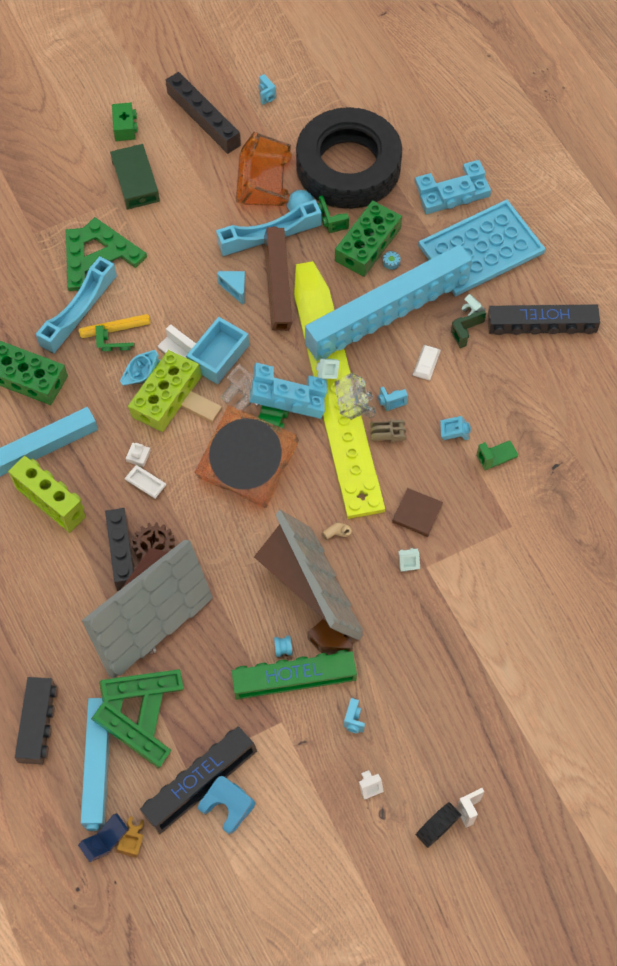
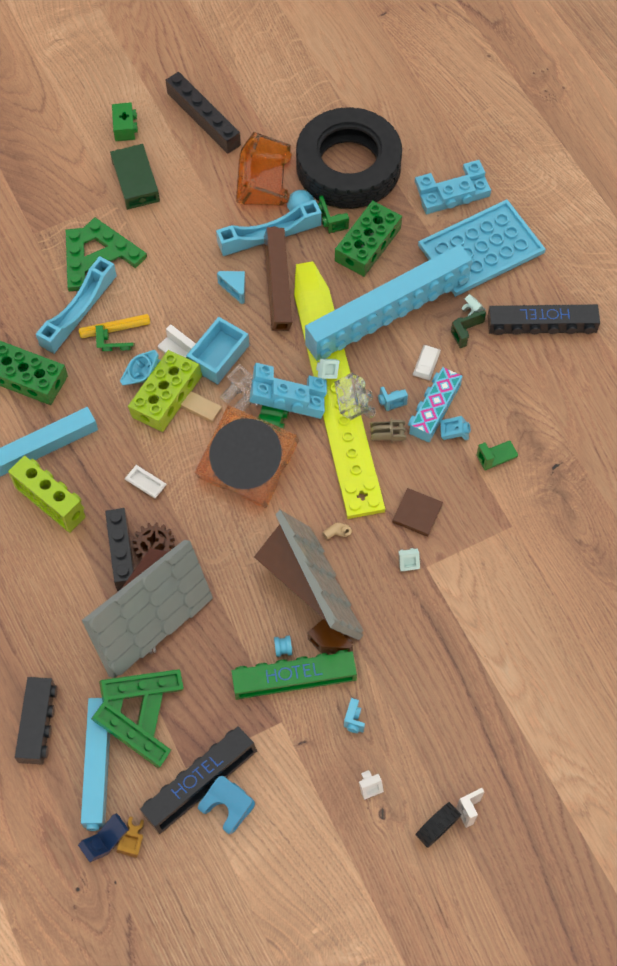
white tile [126,443,151,467] -> none
medium azure bracket [258,74,276,105] -> none
medium azure tile [383,251,401,270] -> none
none -> brick [408,367,463,443]

